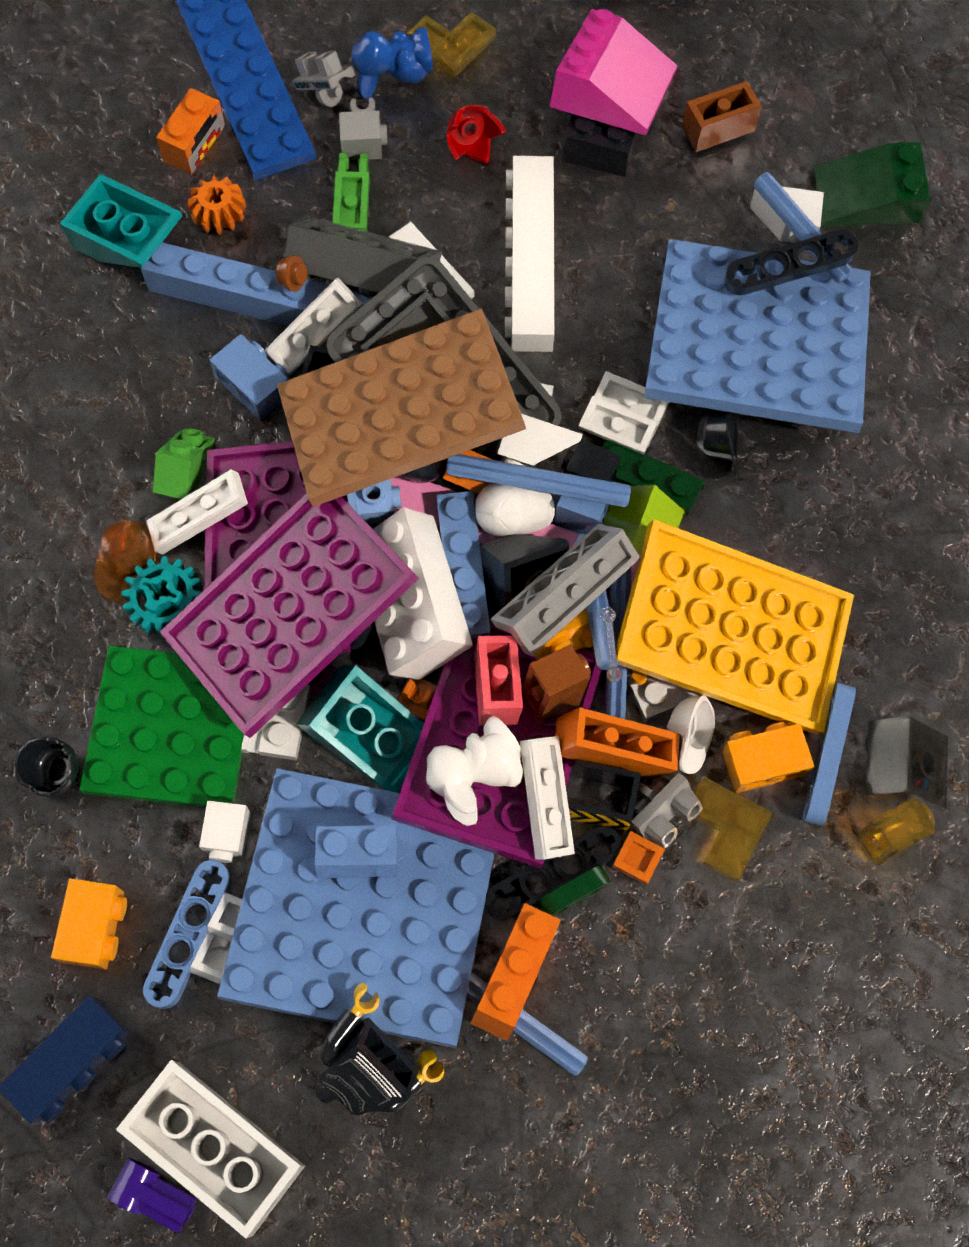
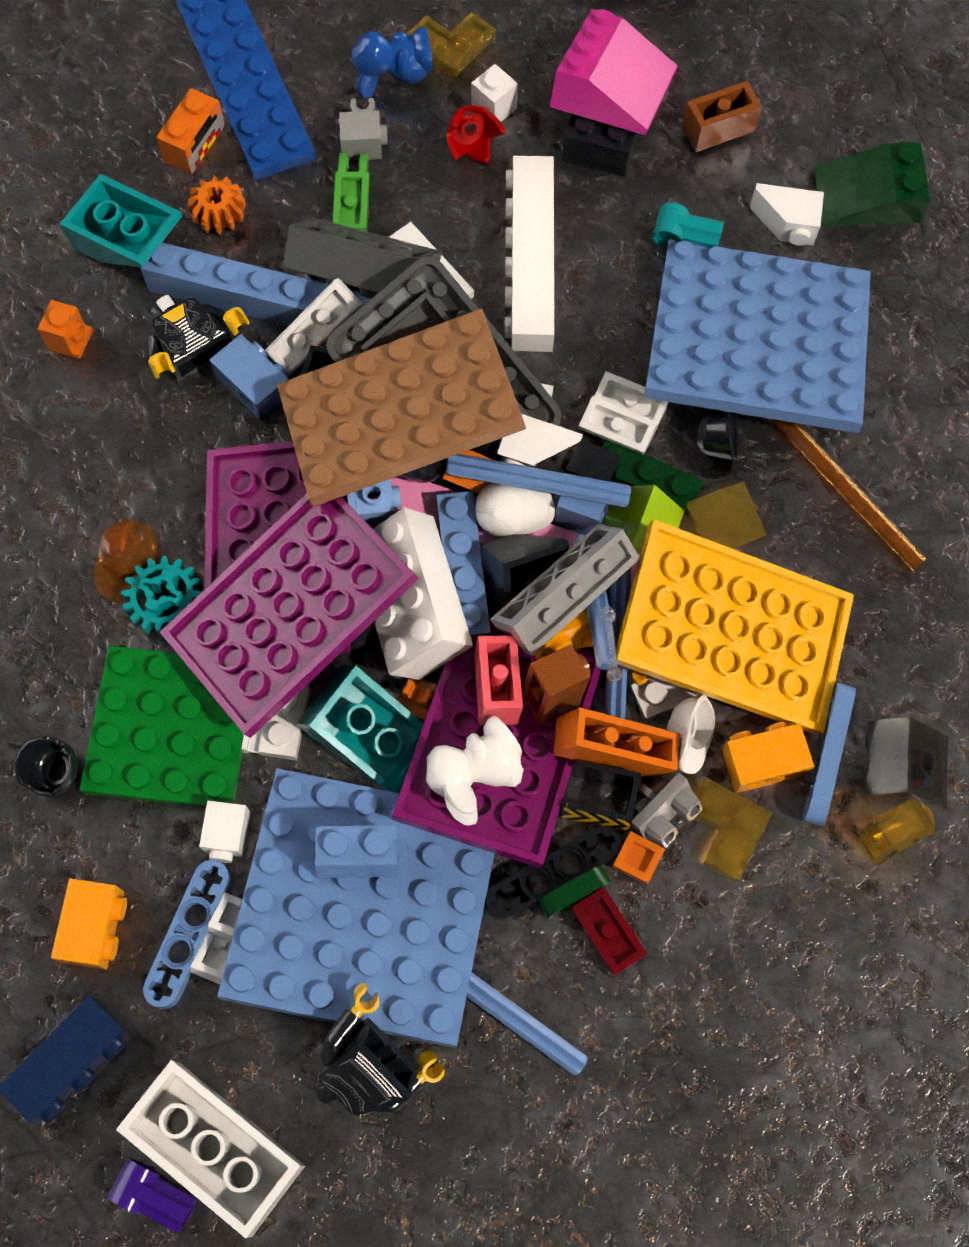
white tile [146,469,248,554] -> none
bright green slope [152,428,215,499] -> none
dark orange plate [276,255,308,292] -> none
light grey hips [292,51,355,107] -> none
orange brick [470,903,561,1041] -> none
white tile [520,736,575,860] -> none
black beam [724,229,859,295] -> none
medium blue axle [754,172,852,283] -> none
none -> orange brick [37,300,93,359]
none -> black torso [148,295,250,383]
none -> white brick [471,64,518,122]
none -> dark red plate [570,887,648,977]
none -> teal piece [652,202,724,248]
none -> clear yellow piece [686,481,767,549]
none -> clear orange piece [771,419,927,571]

